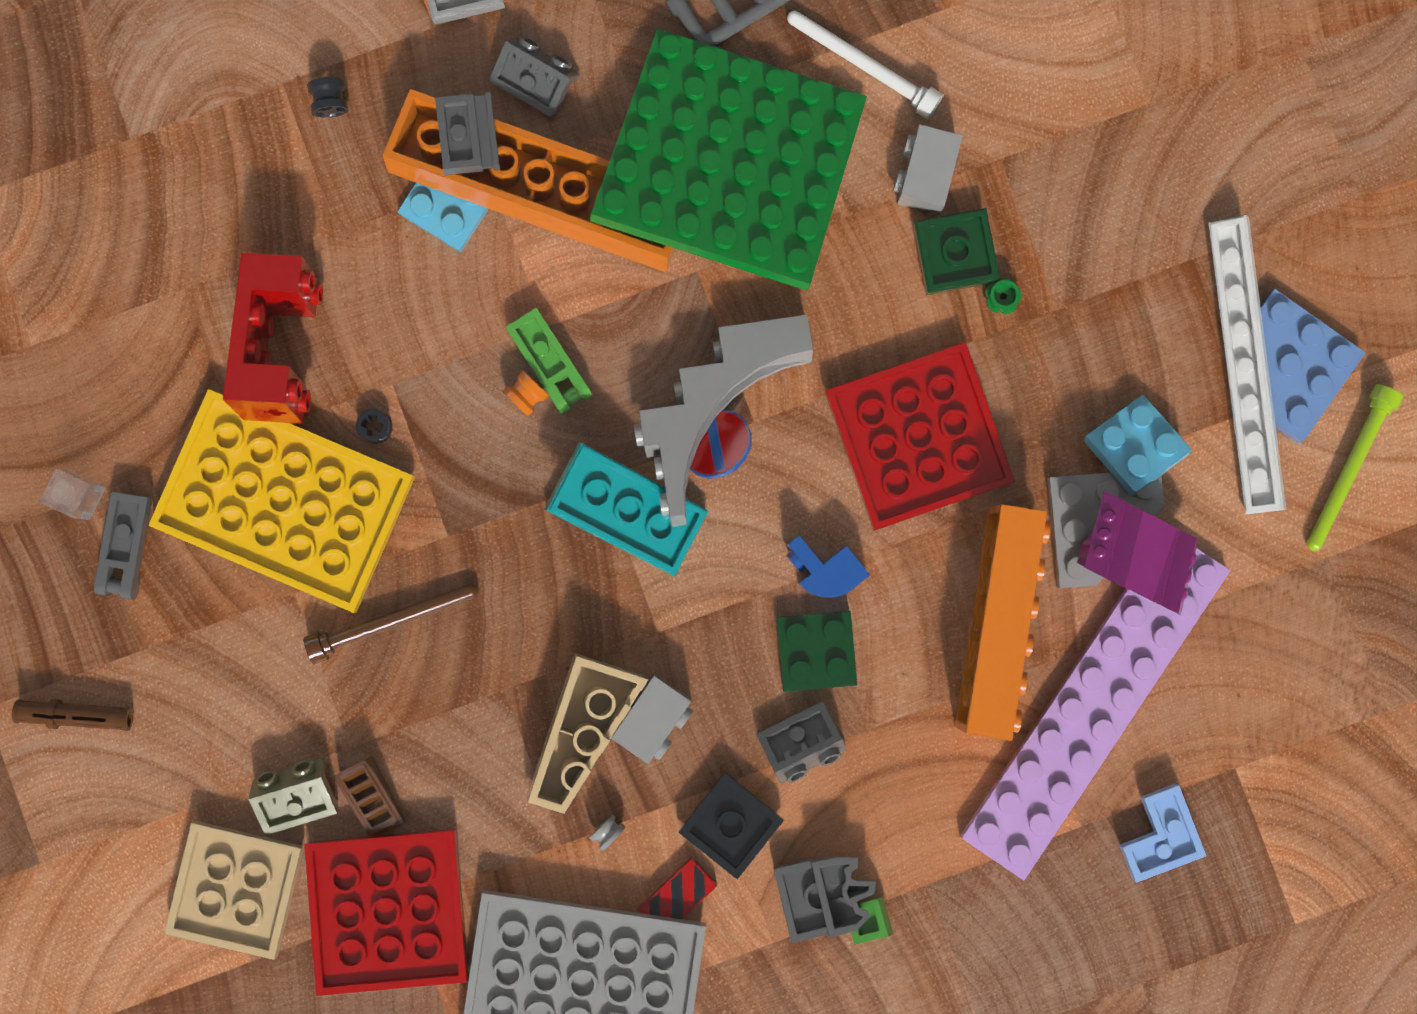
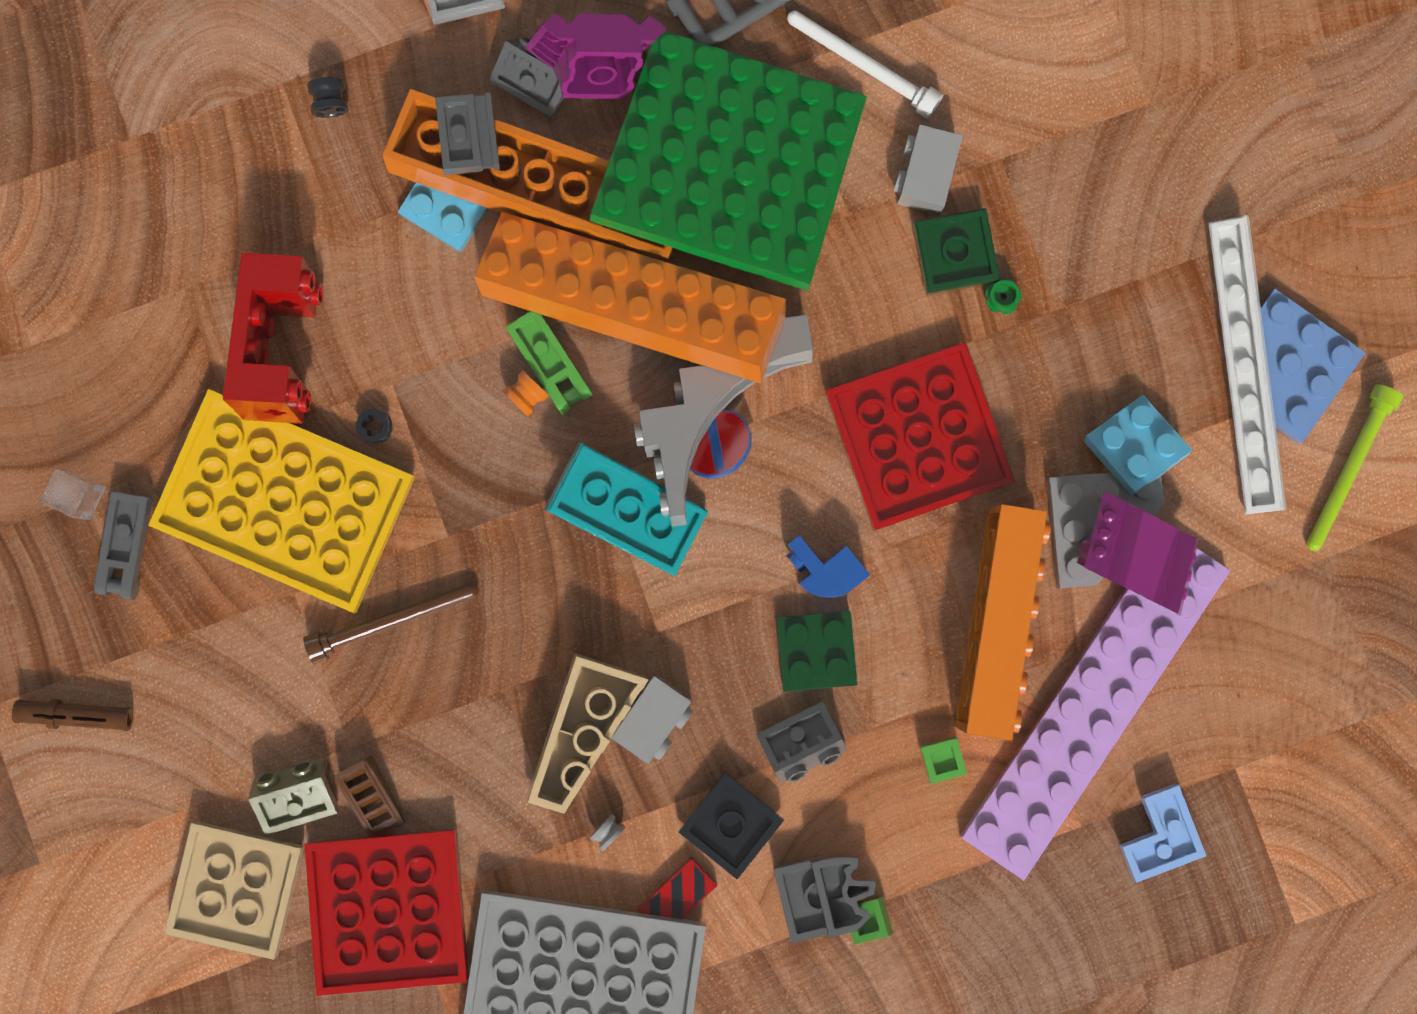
none -> orange brick [474,212,786,384]
none -> magenta slope [525,13,667,99]
none -> bright green plate [919,736,967,784]

